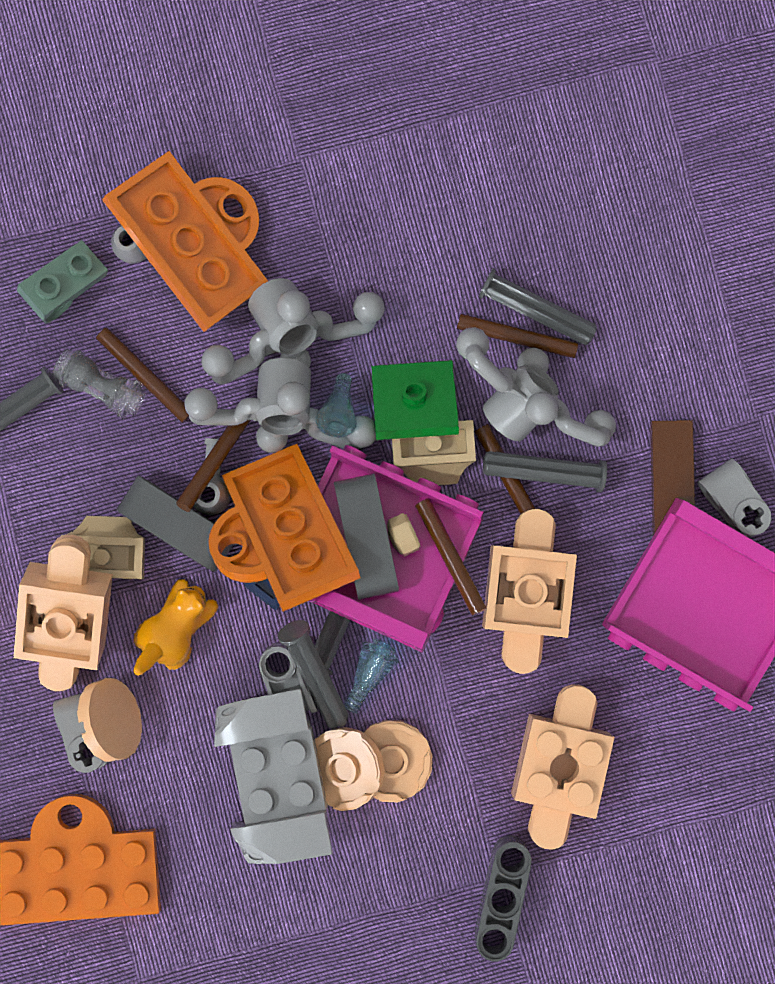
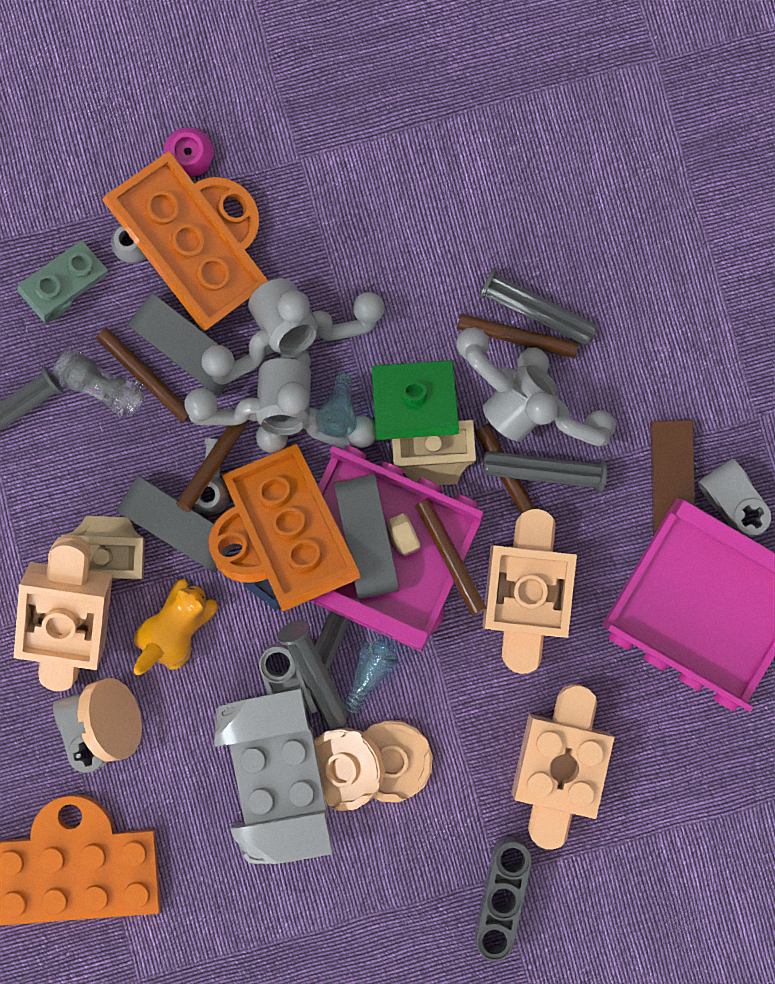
none -> dark grey beam [126,293,237,397]
none -> dark pink plate [163,127,214,177]

